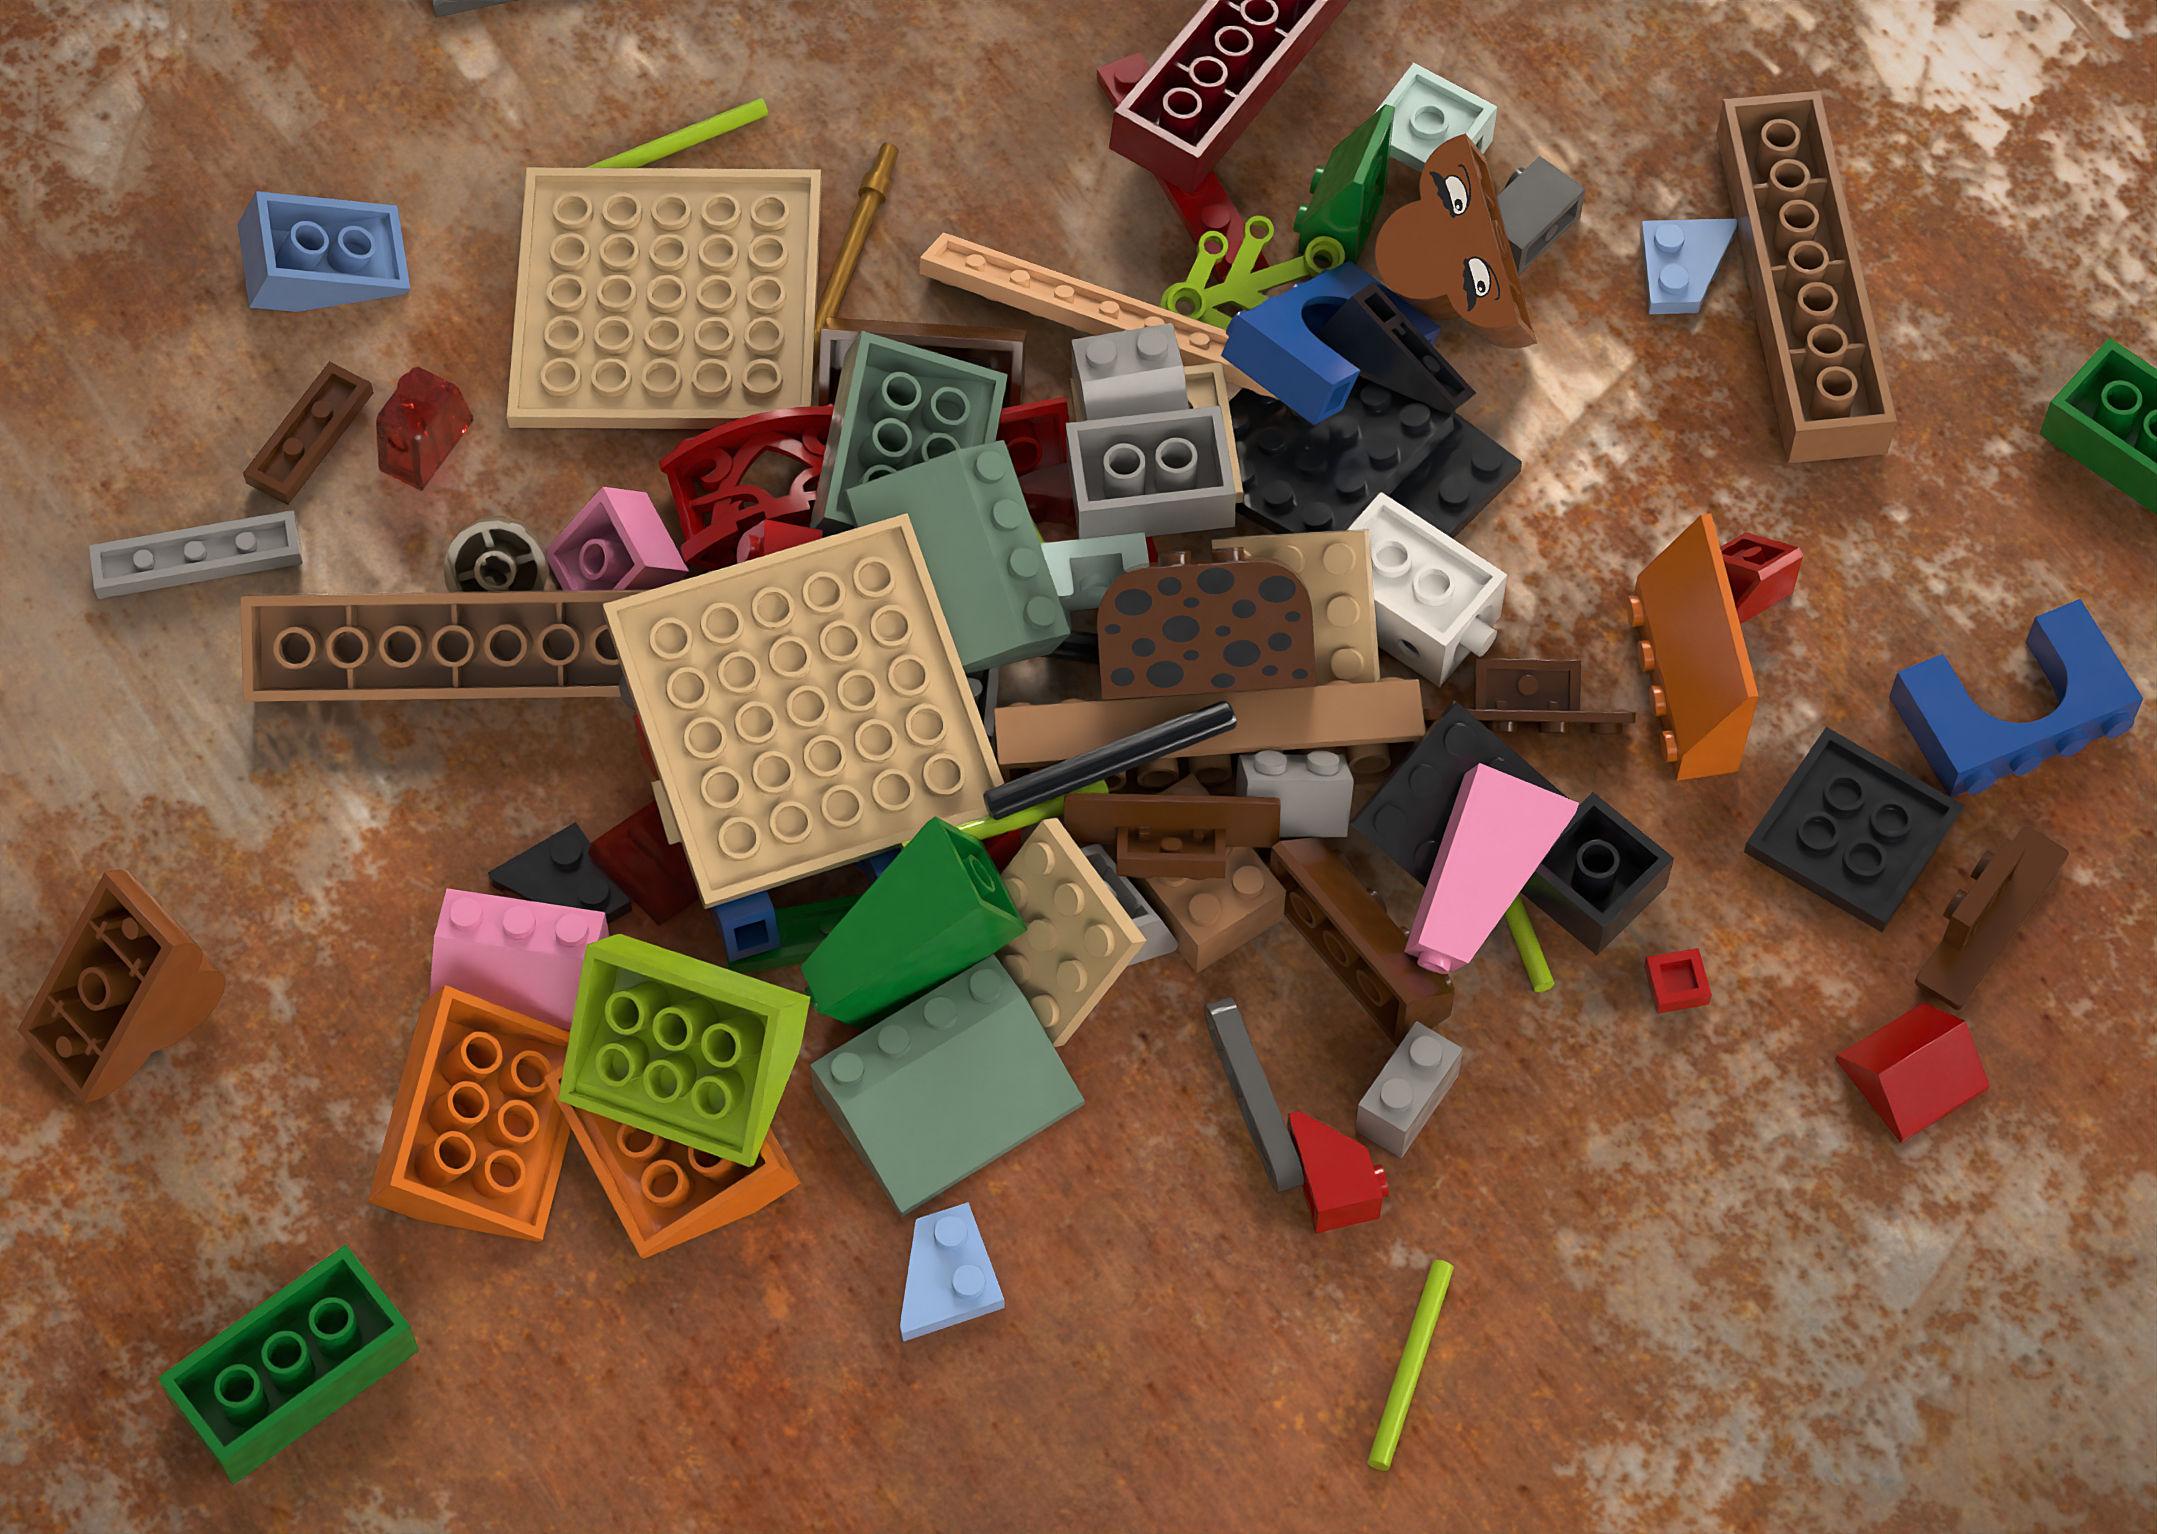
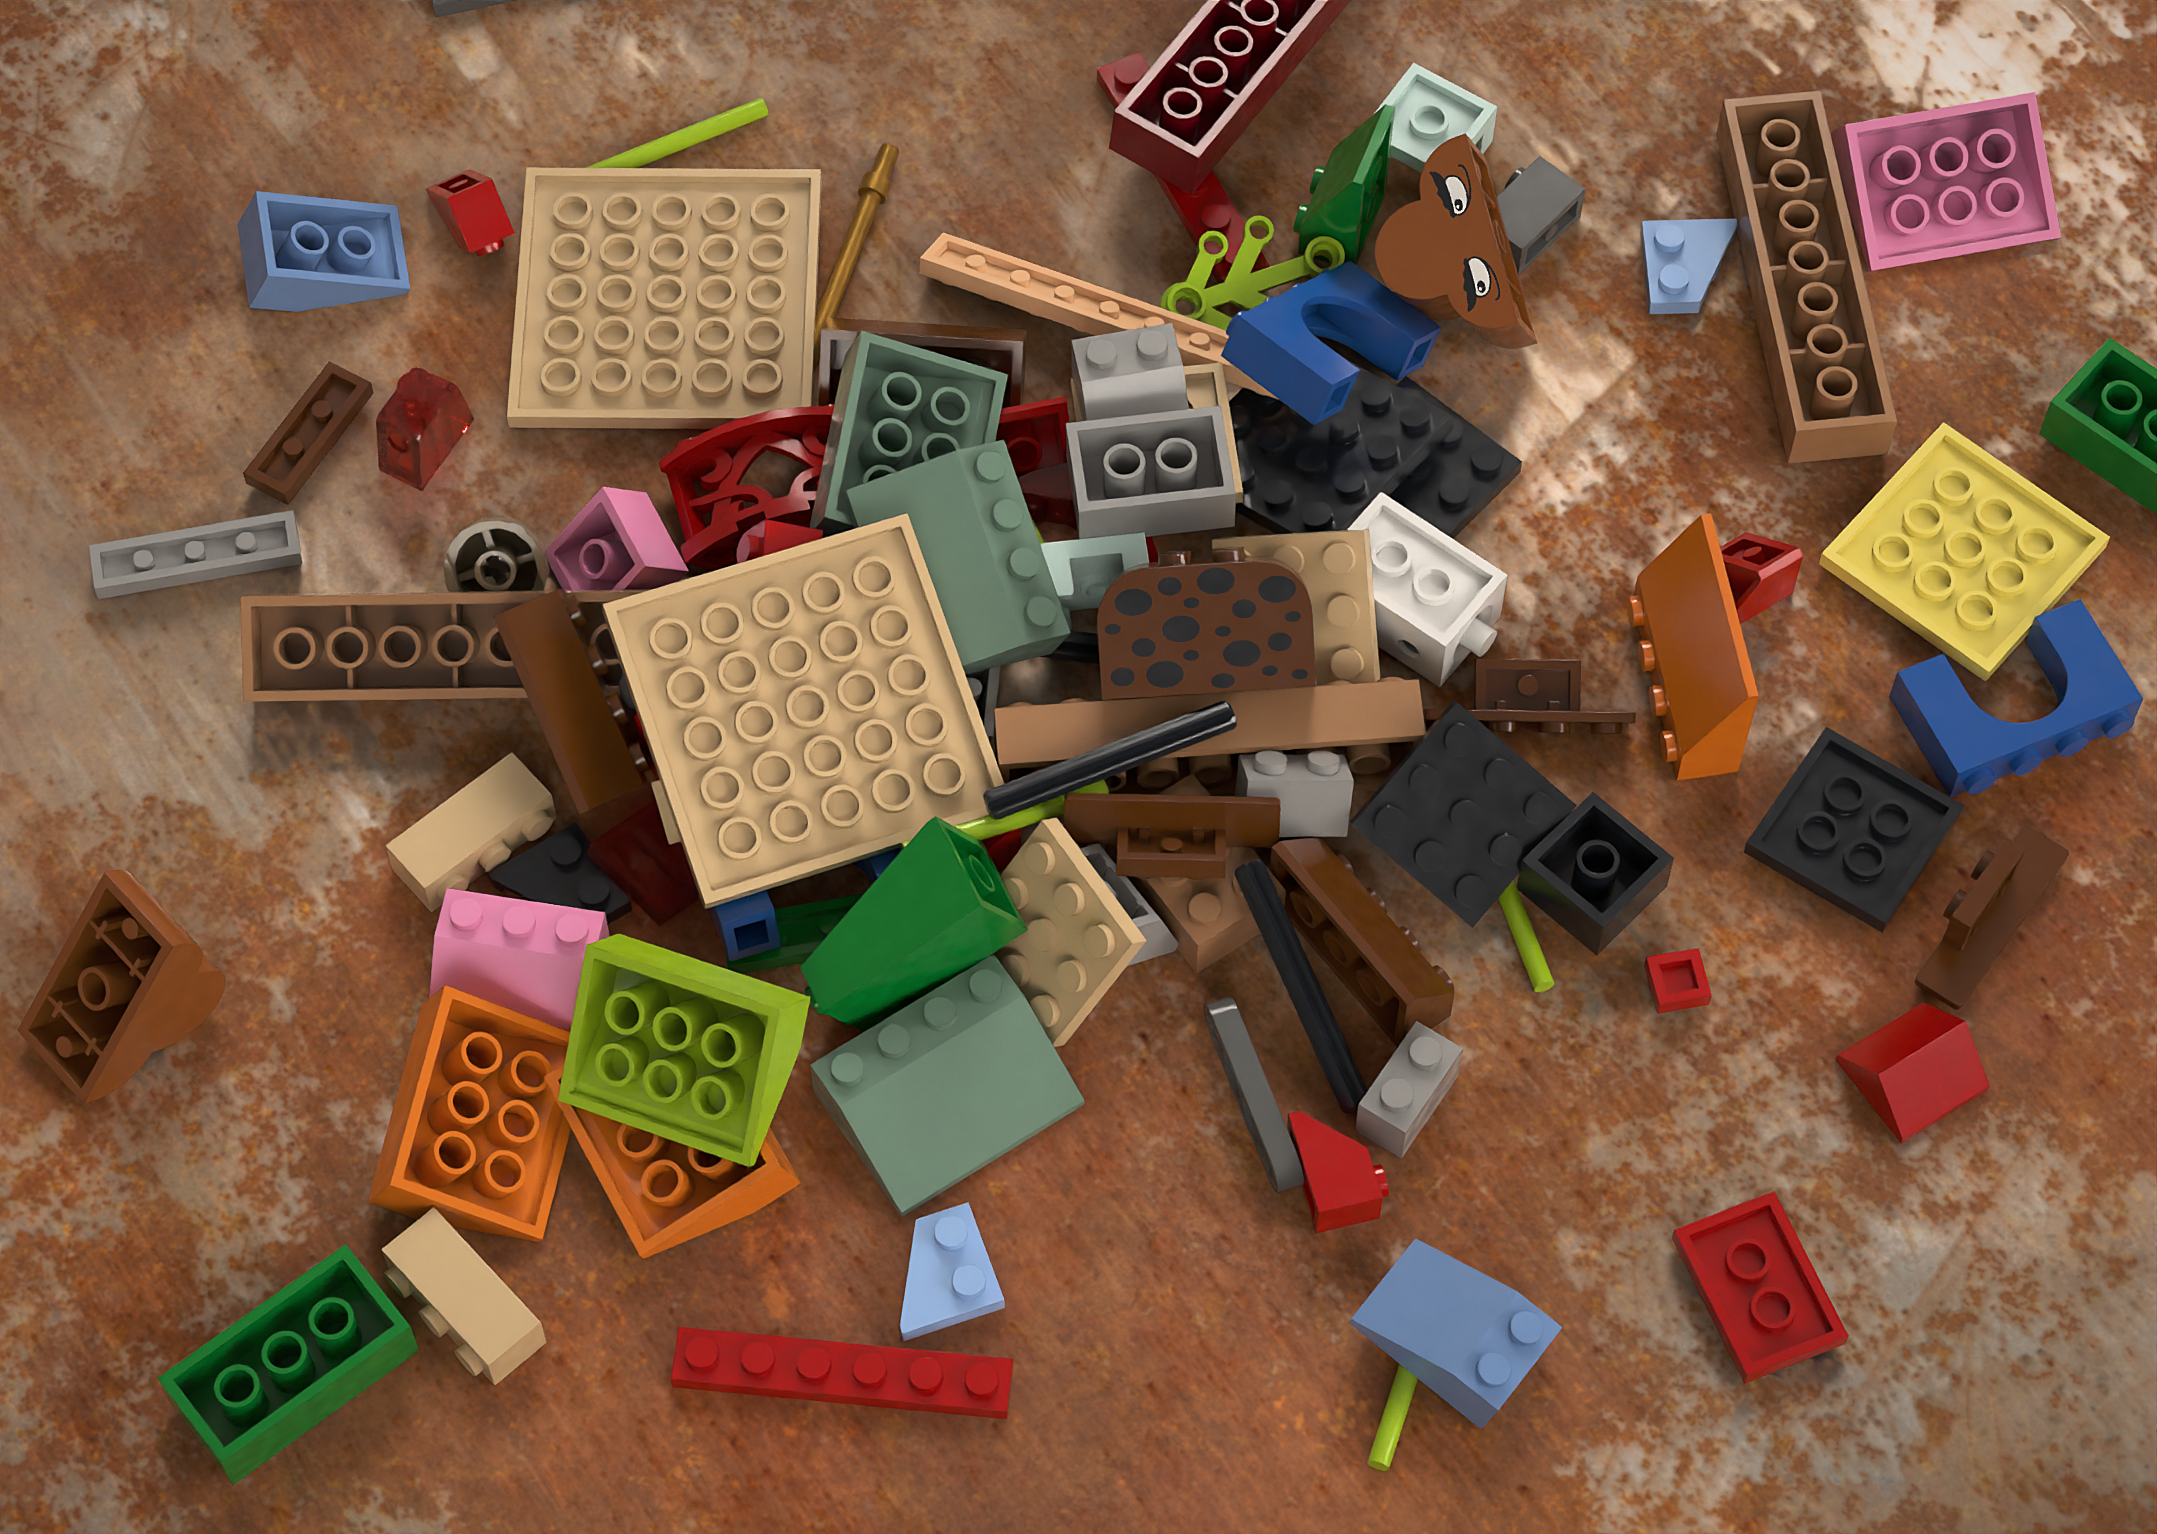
black slope [1315,282,1476,415] -> none
bright pink slope [1404,763,1579,974] -> none
none -> tan brick [381,1207,547,1385]
none -> tan brick [385,752,557,912]
none -> red slope [426,169,515,256]
none -> reddish brown slope [493,588,651,814]
none -> red plate [671,1326,1013,1419]
none -> black axle [1235,859,1368,1113]
none -> medium blue slope [1348,1238,1562,1429]
none -> red plate [1672,1191,1849,1384]
none -> light yellow plate [1819,422,2110,682]
none -> bright pink slope [1830,92,2061,272]

